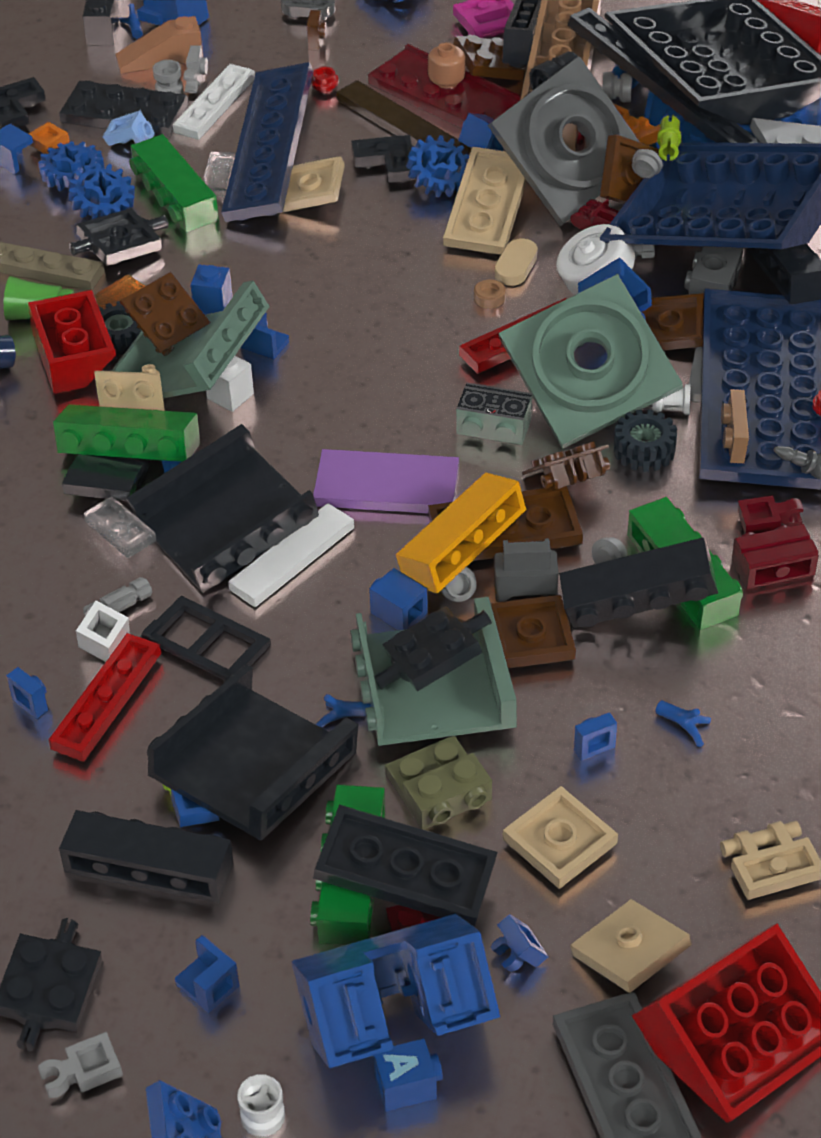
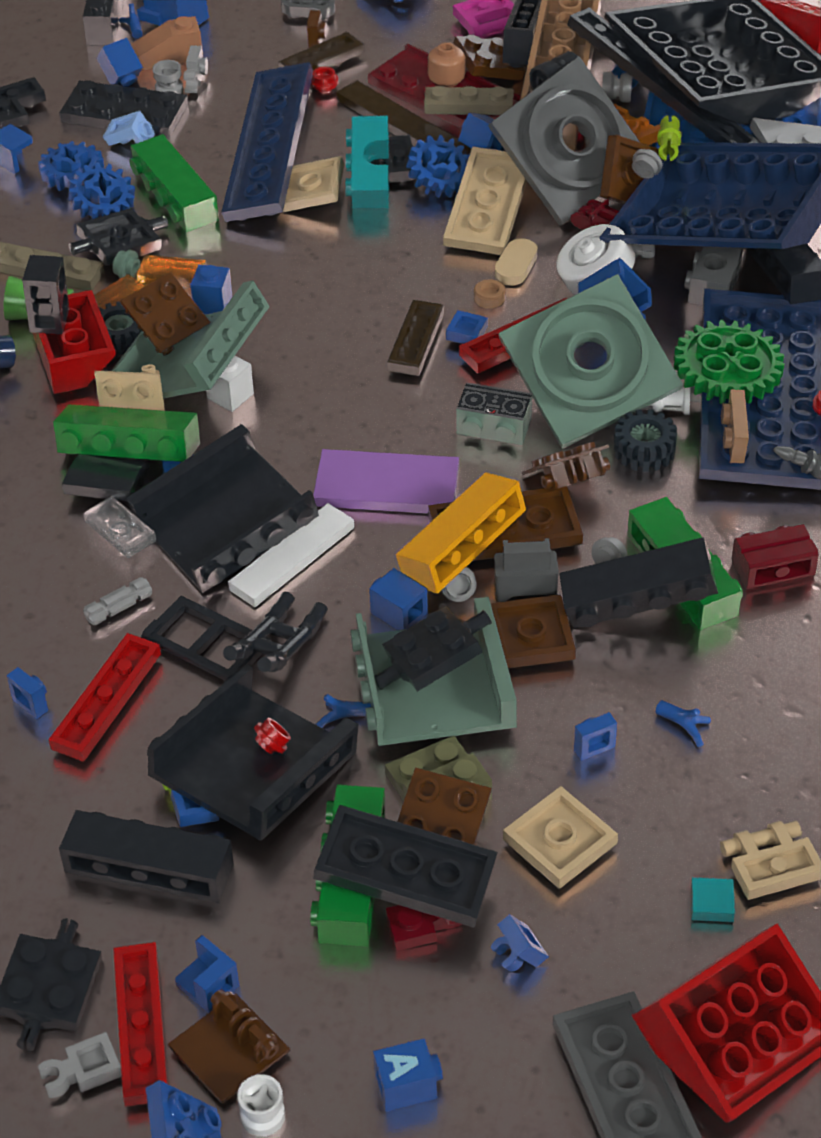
orange plate [29,122,70,154] -> none
white brick [76,601,130,662] -> none
white tile [173,64,255,140] -> none
clear plate [203,151,236,197] -> none
blue panel [241,312,289,360] -> none
blue piece [291,914,501,1068] -> none
tan plate [570,899,691,993] -> none
reddish brown plate [642,293,704,350] -> none
dark red plate [738,496,804,534] -> none
none -> black brick [22,255,70,334]
none -> blue brick [96,37,143,87]
none -> sand green plate [113,250,141,281]
none -> red plate [113,942,168,1107]
none -> clear orange tile [137,255,206,288]
none -> reddish brown hinge [168,989,291,1104]
none -> black piece [223,591,328,672]
none -> red plate [254,718,291,754]
none -> dark brown plate [279,32,364,71]
none -> teal arch [345,116,389,209]
none -> dark brown plate [387,300,444,376]
none -> reddish brown hinge [397,767,492,846]
none -> dark tan plate [424,86,513,115]
none -> blue plate [446,310,488,344]
none -> green gear [673,320,785,404]
none -> teal tile [691,877,735,922]

